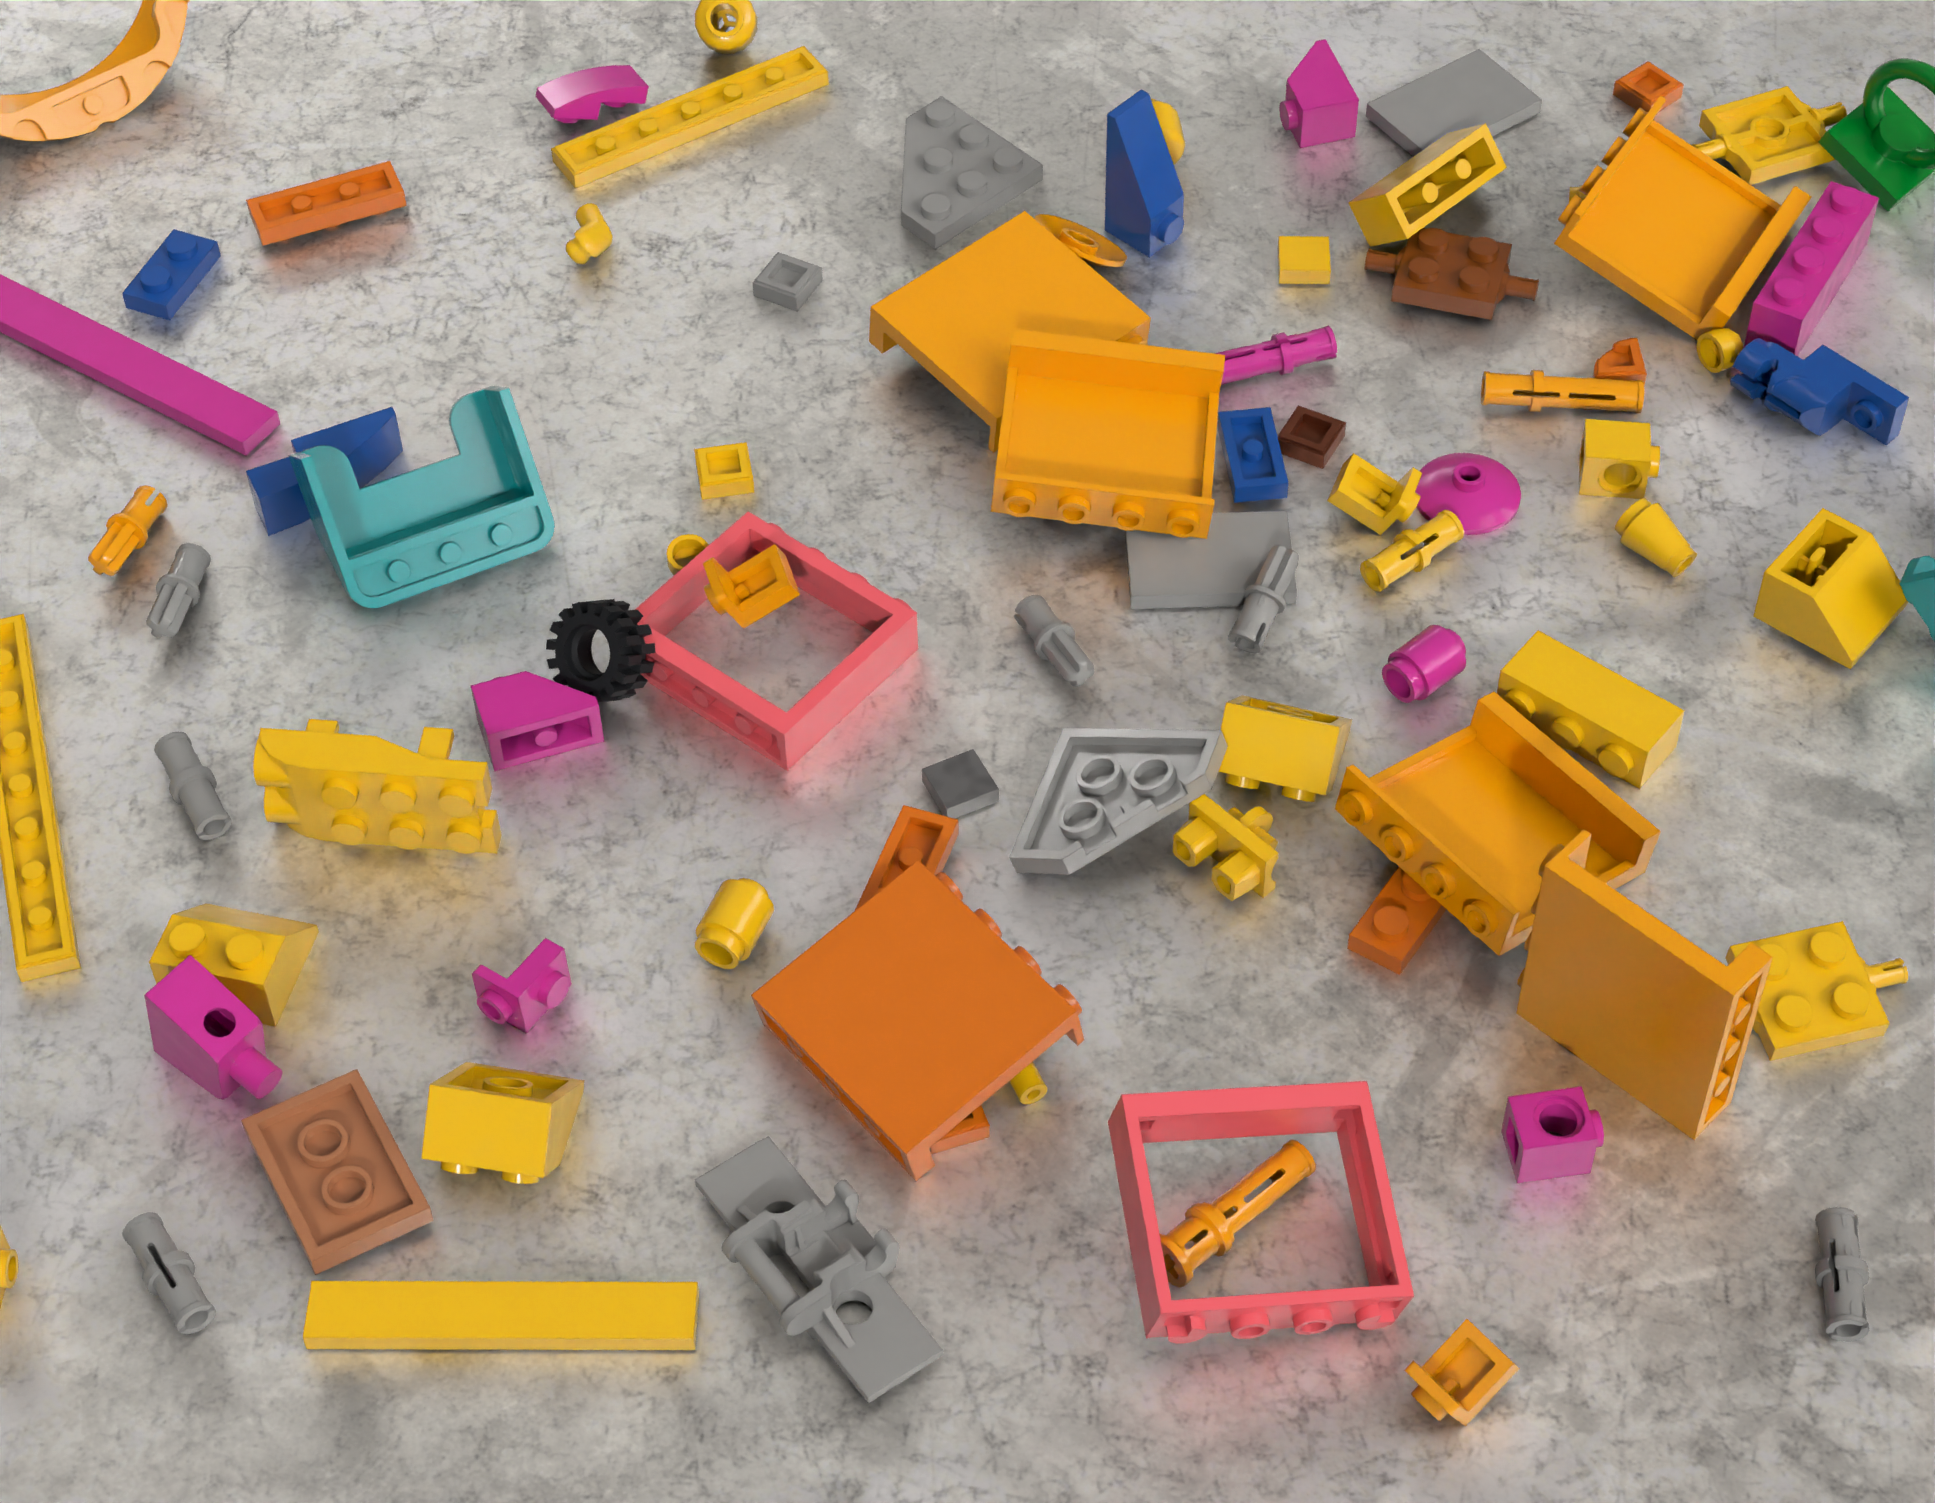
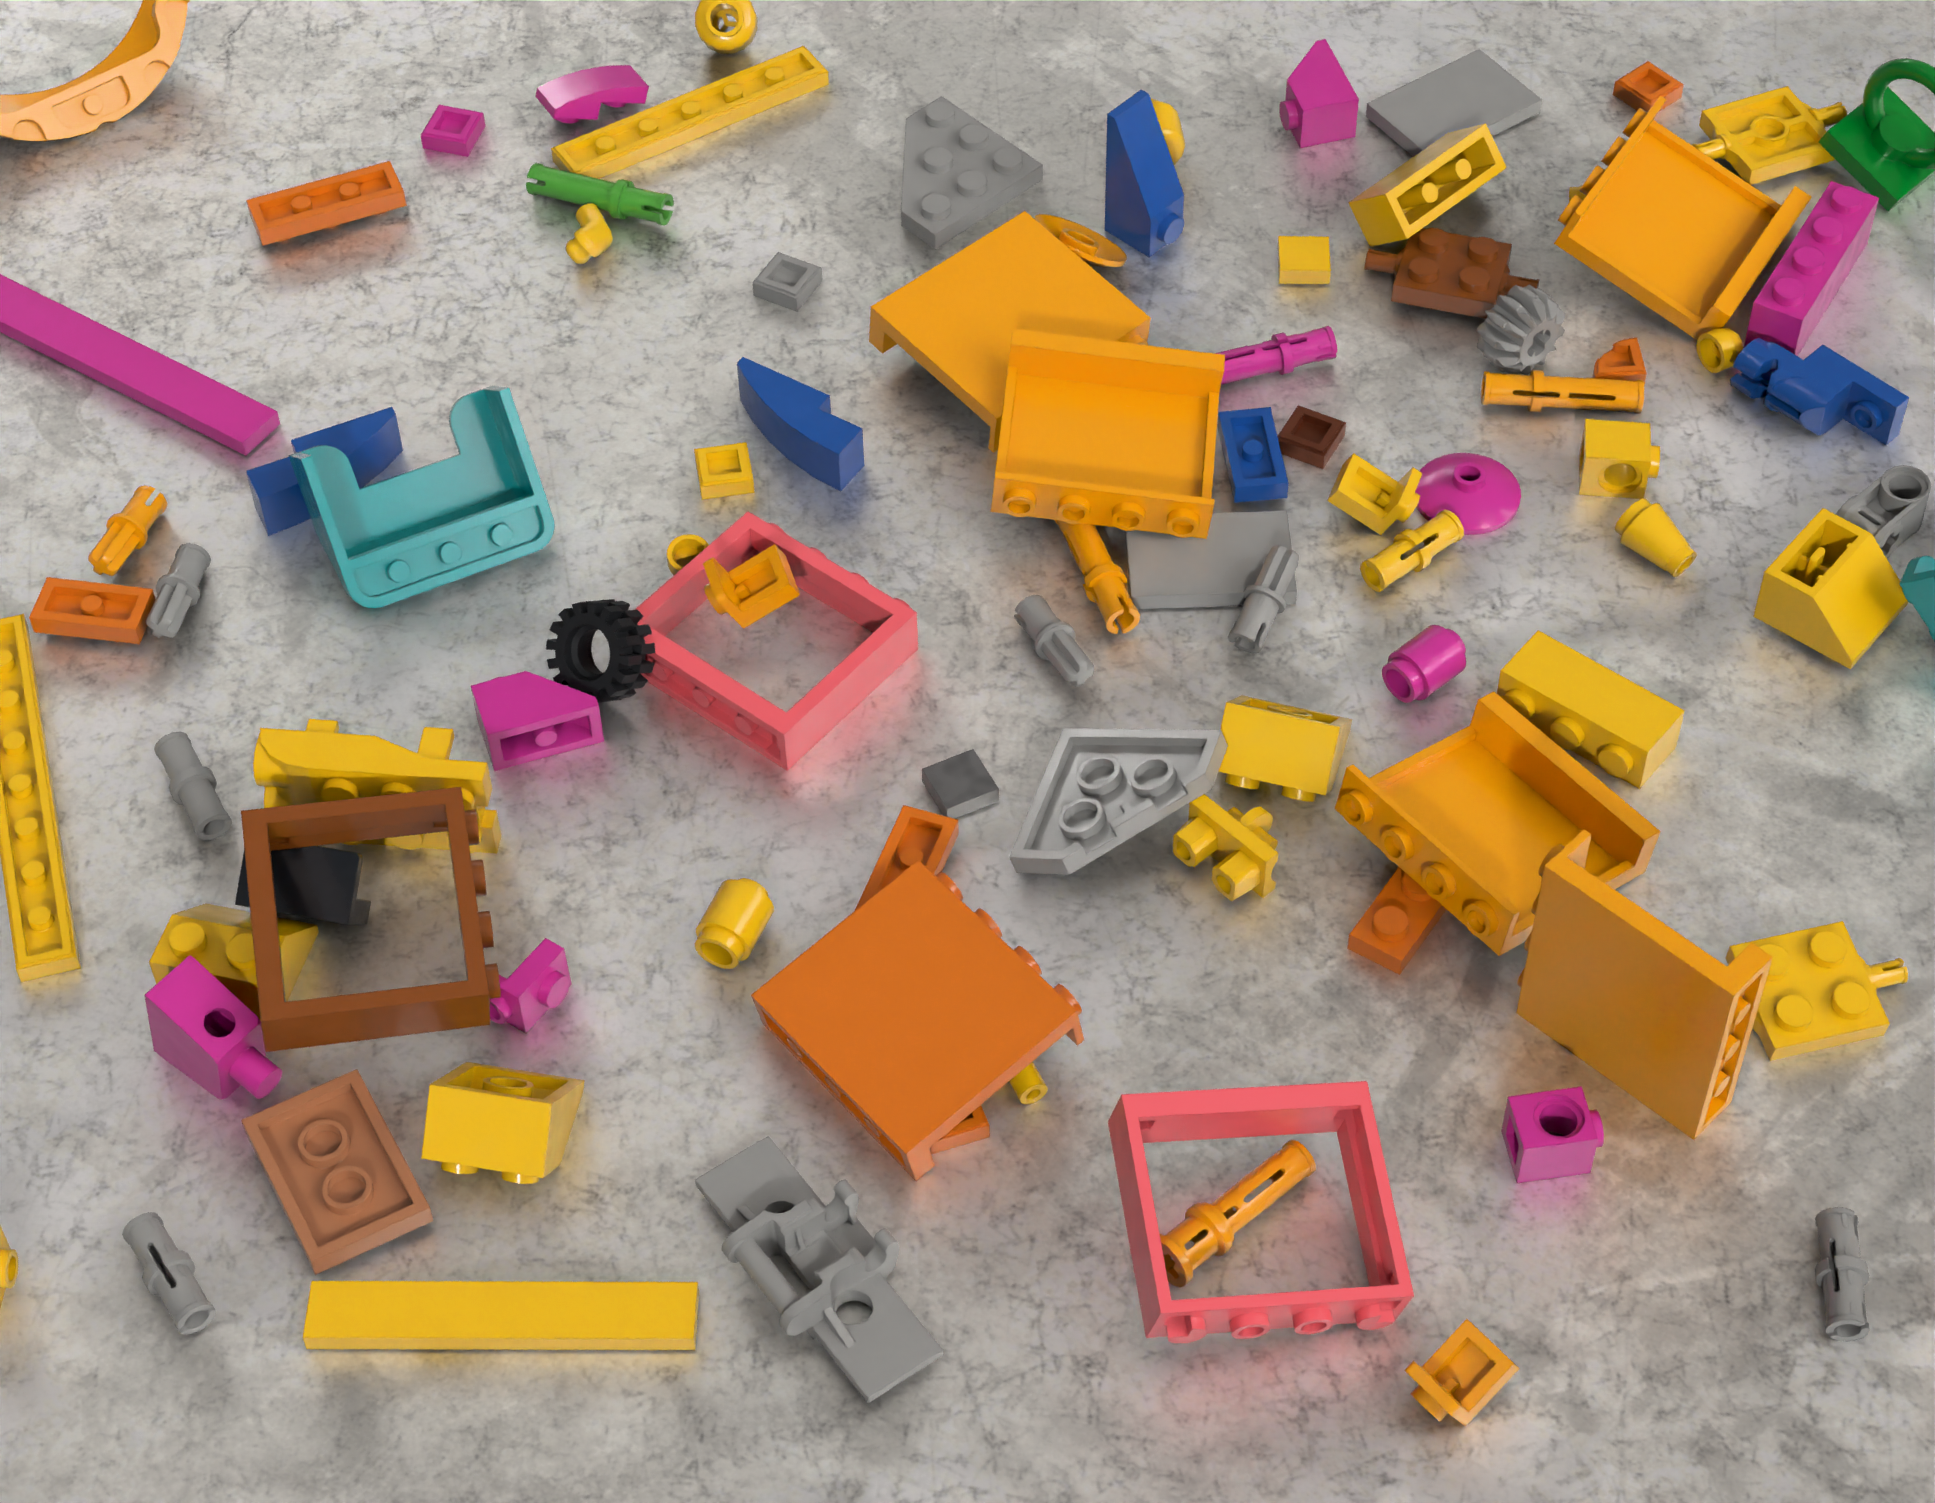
blue plate [122,229,221,320] -> none
none -> orange plate [29,577,156,644]
none -> black panel [235,846,371,925]
none -> dark orange window [241,787,501,1052]
none -> dark pink tile [421,105,486,157]
none -> bright green pin [526,163,674,226]
none -> blue slope [737,357,864,492]
none -> light orange pin [1055,520,1140,634]
none -> light grey gear [1477,285,1566,375]
none -> light grey piece [1836,465,1931,558]

